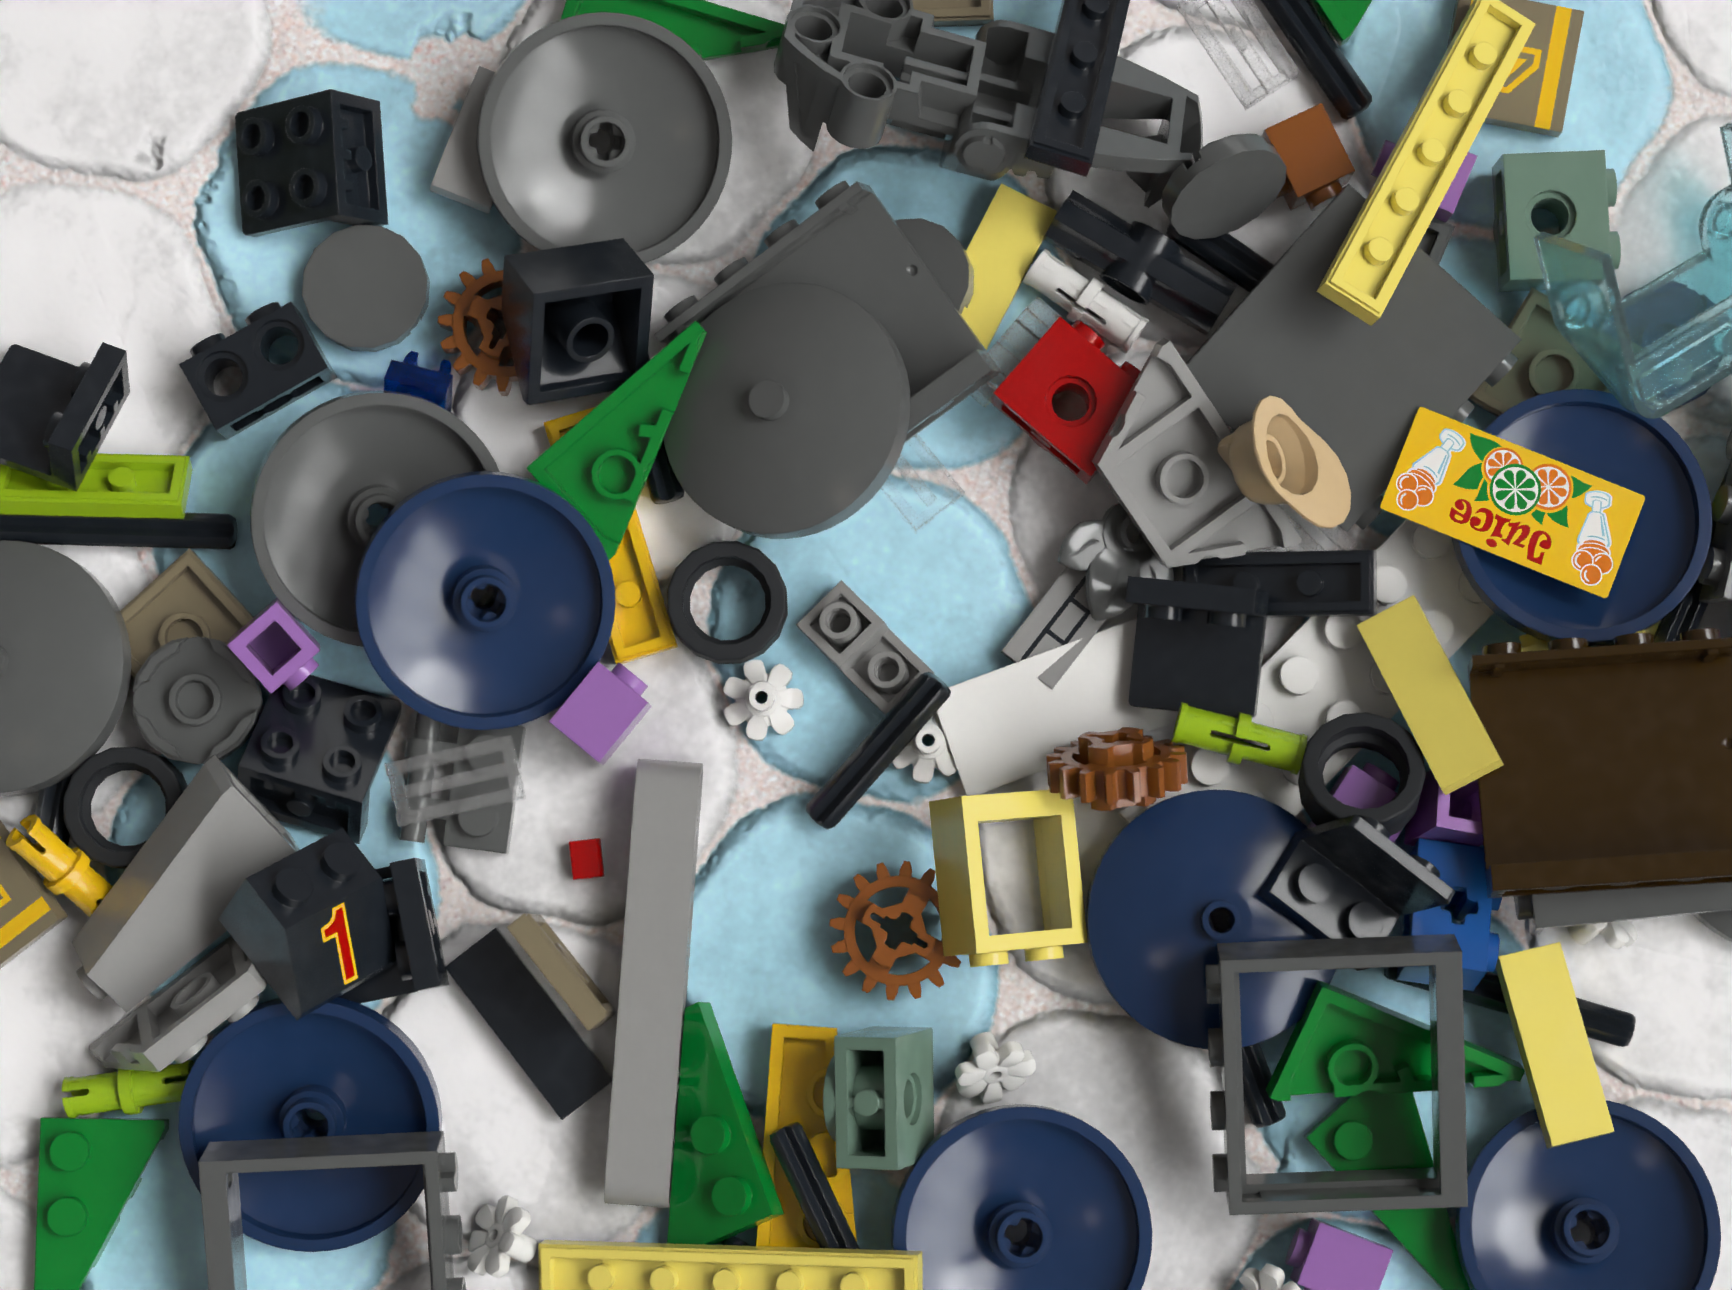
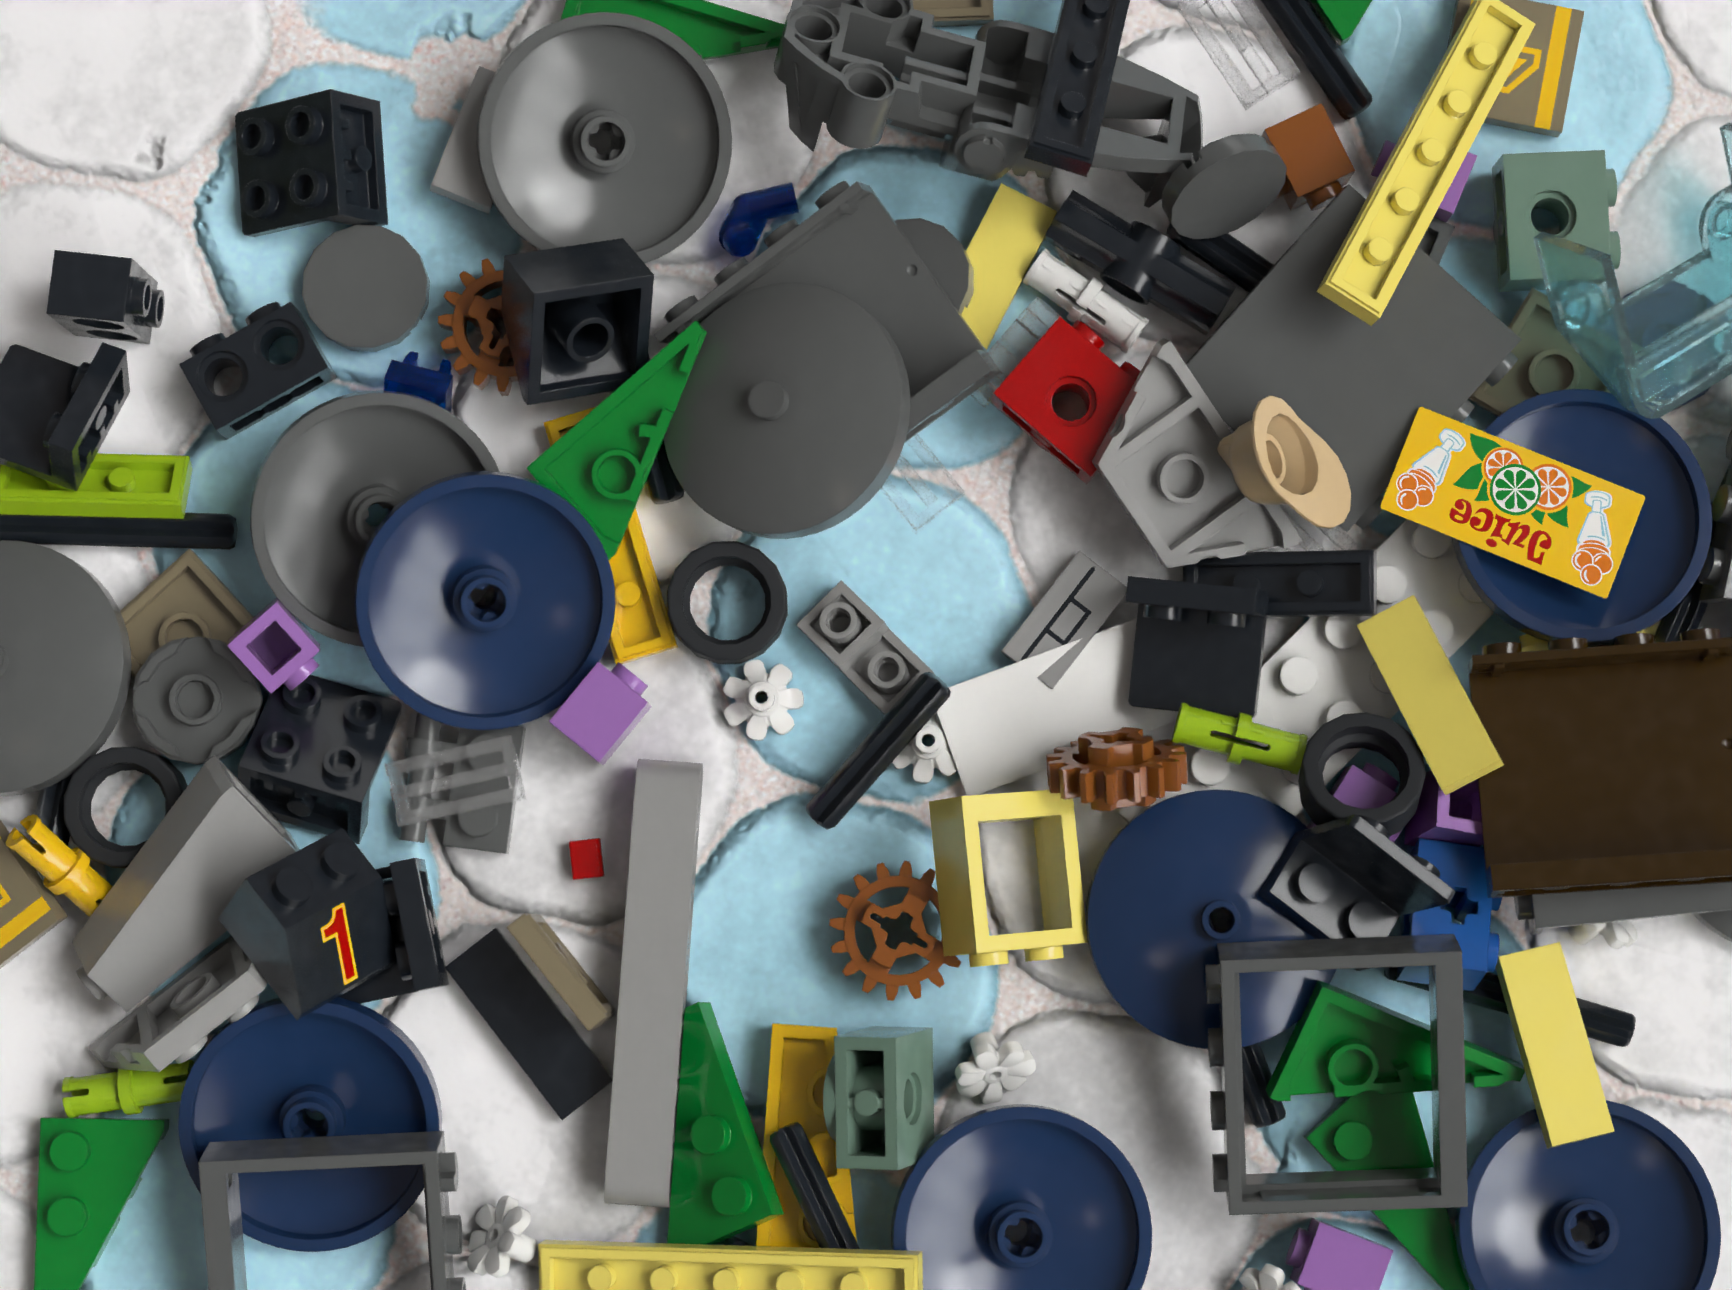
dark grey plate [1058,502,1174,621] -> none
none -> black brick [46,250,165,344]
none -> clear blue arm [719,182,799,257]

